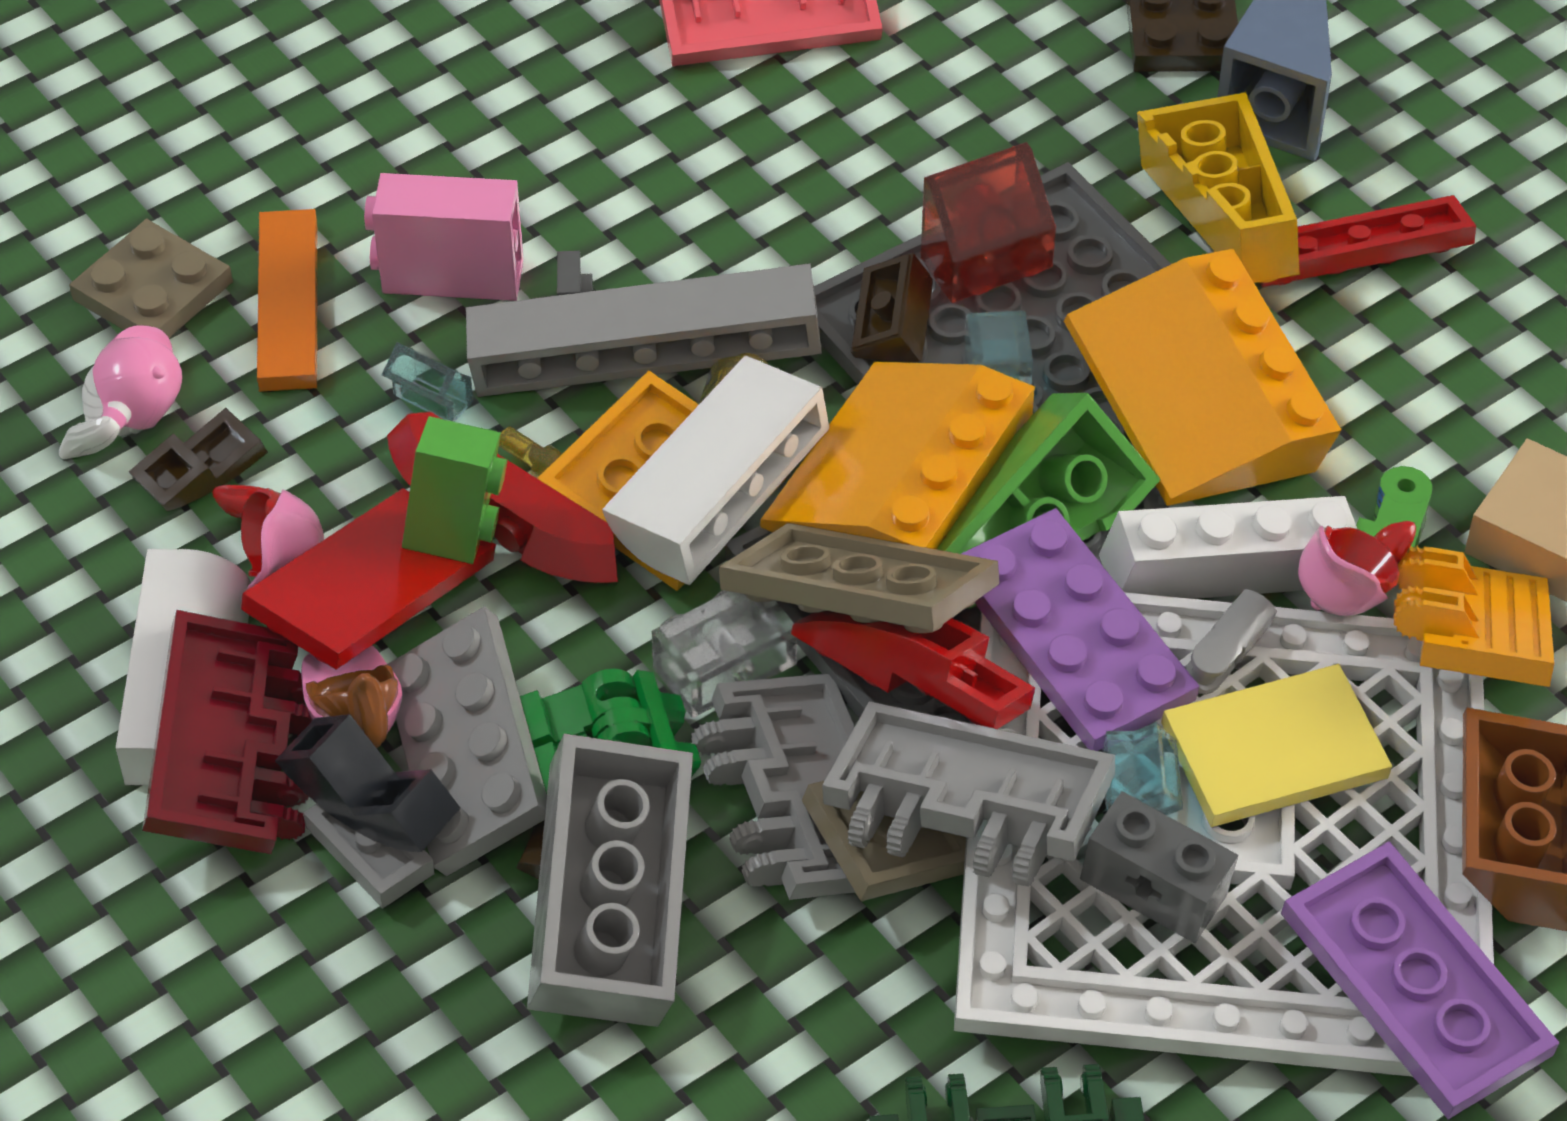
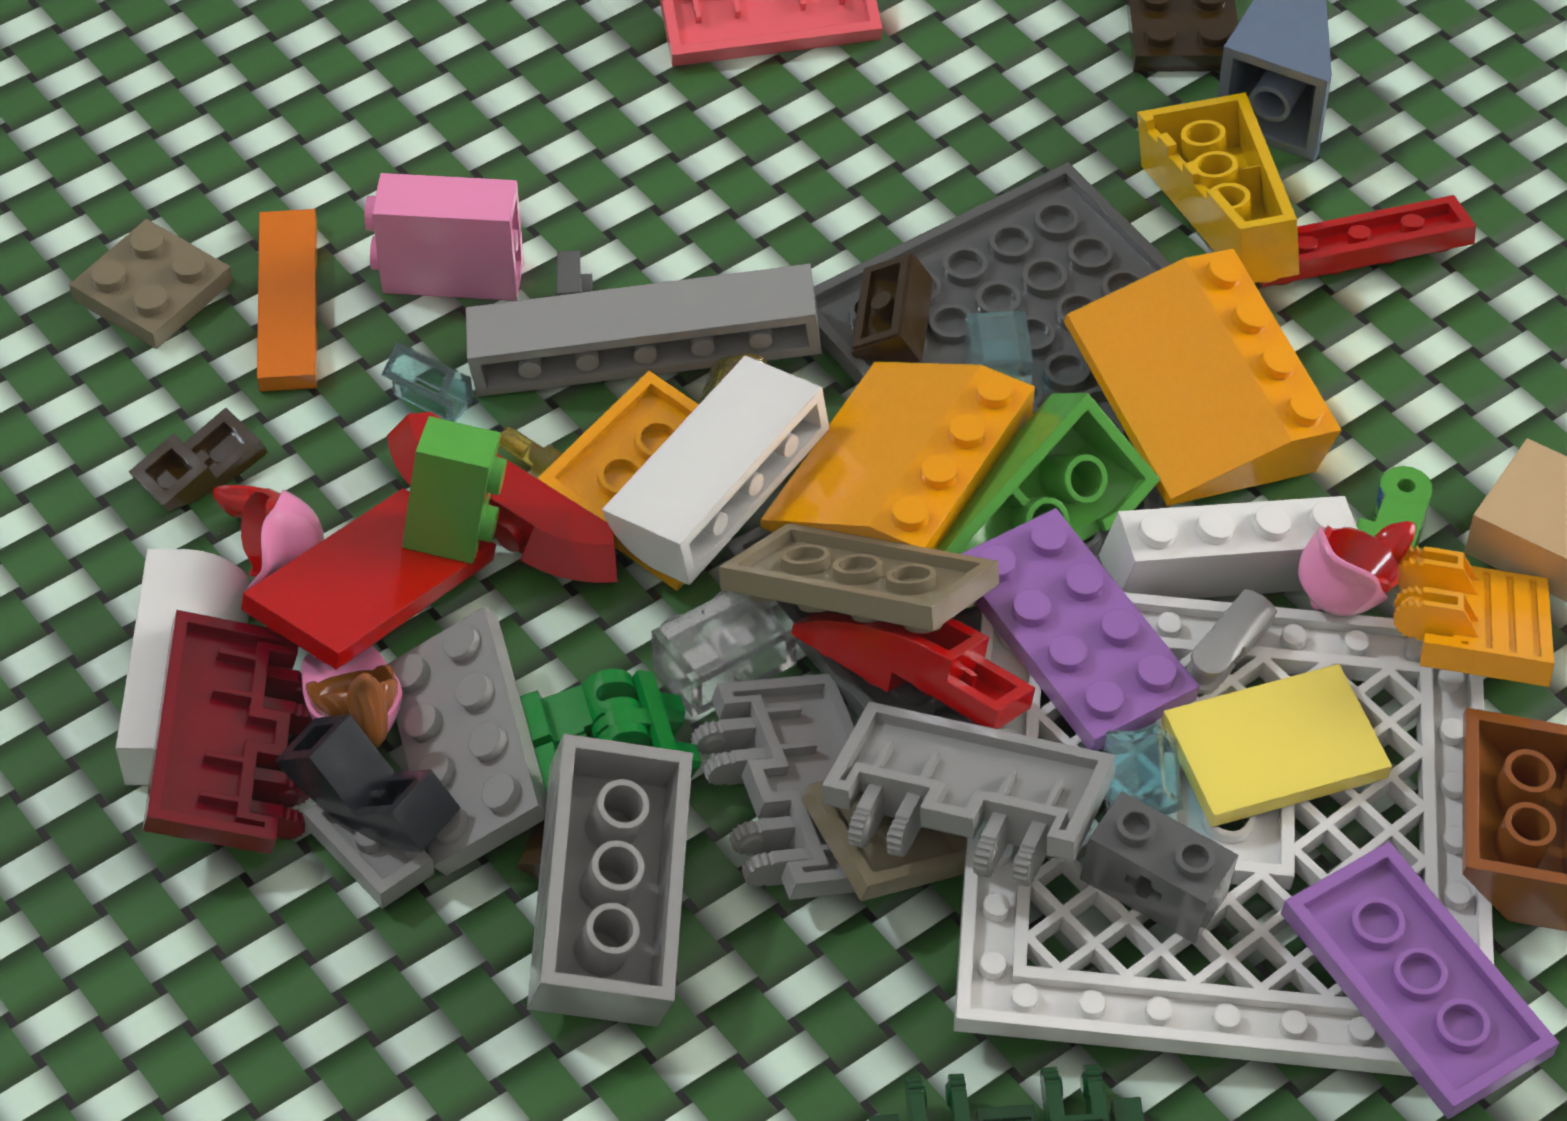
bright pink hair [59,326,182,459] -> none
clear red slope [920,142,1056,303] -> none

